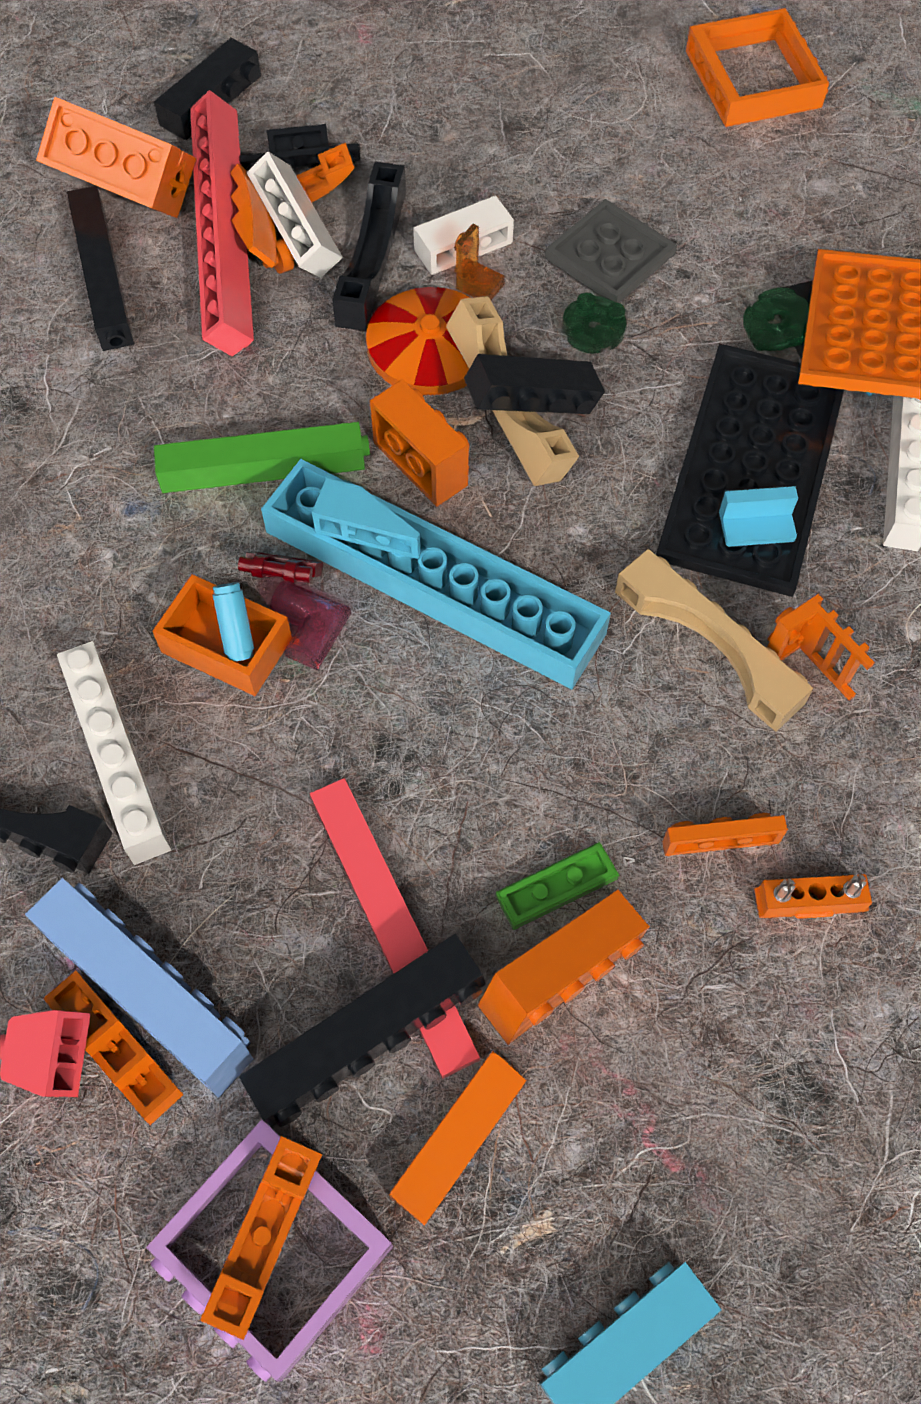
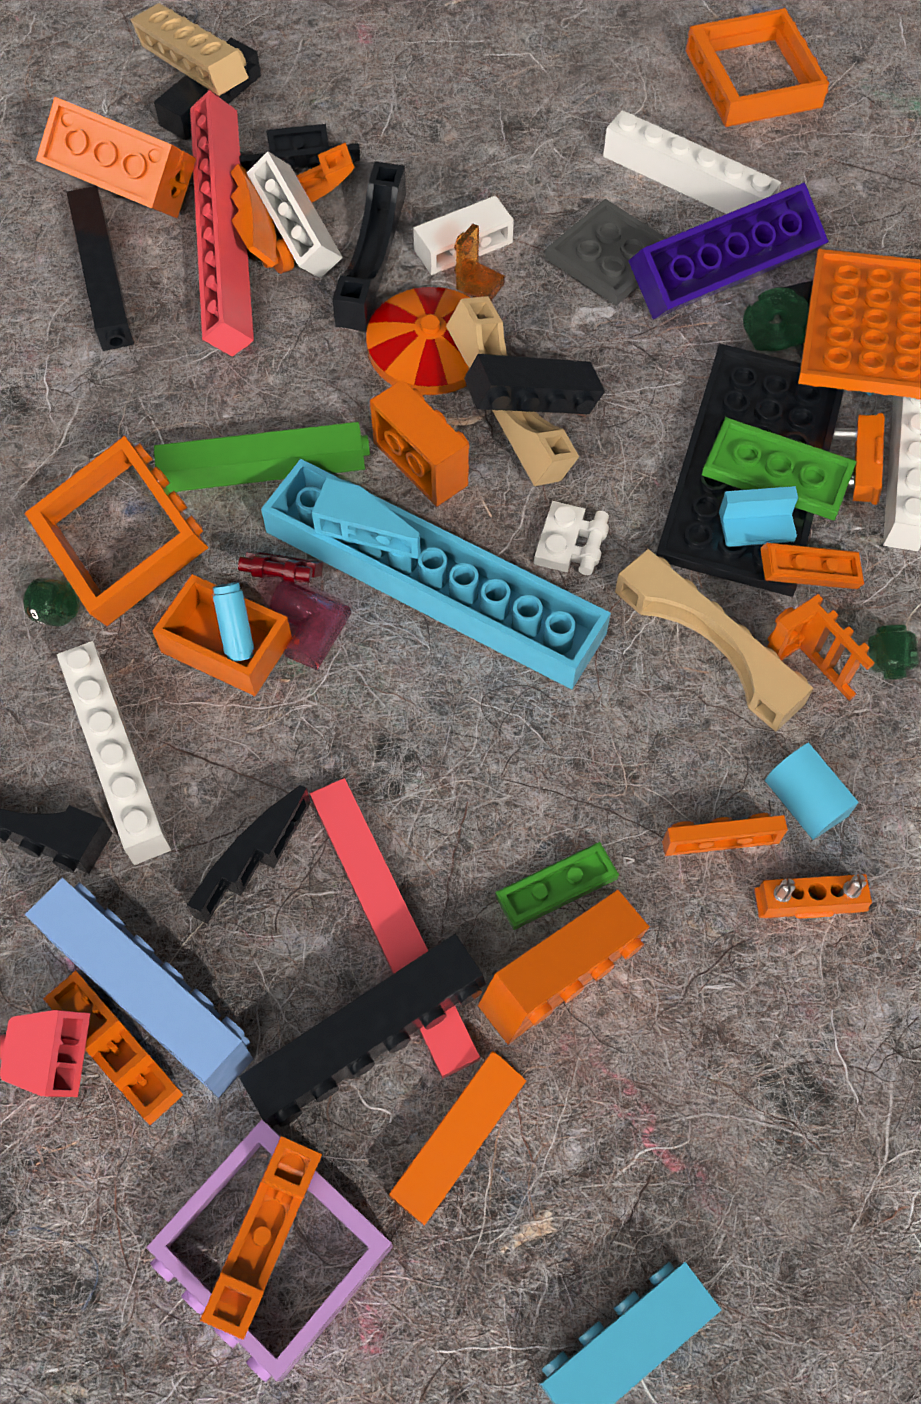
clear green plate [562,292,627,354] -> none
none -> clear green head [23,577,80,627]
none -> orange window [24,435,209,626]
none -> tan brick [131,3,248,96]
none -> black slope [187,785,311,924]
none -> white plate [534,501,609,575]
none -> white brick [603,110,781,214]
none -> dark purple brick [628,182,829,320]
none -> bright green tile [702,417,857,521]
none -> orange tile [760,542,864,589]
none -> medium azure brick [764,742,859,840]
none -> orange piece [833,413,885,505]
none -> clear green head [867,625,919,680]

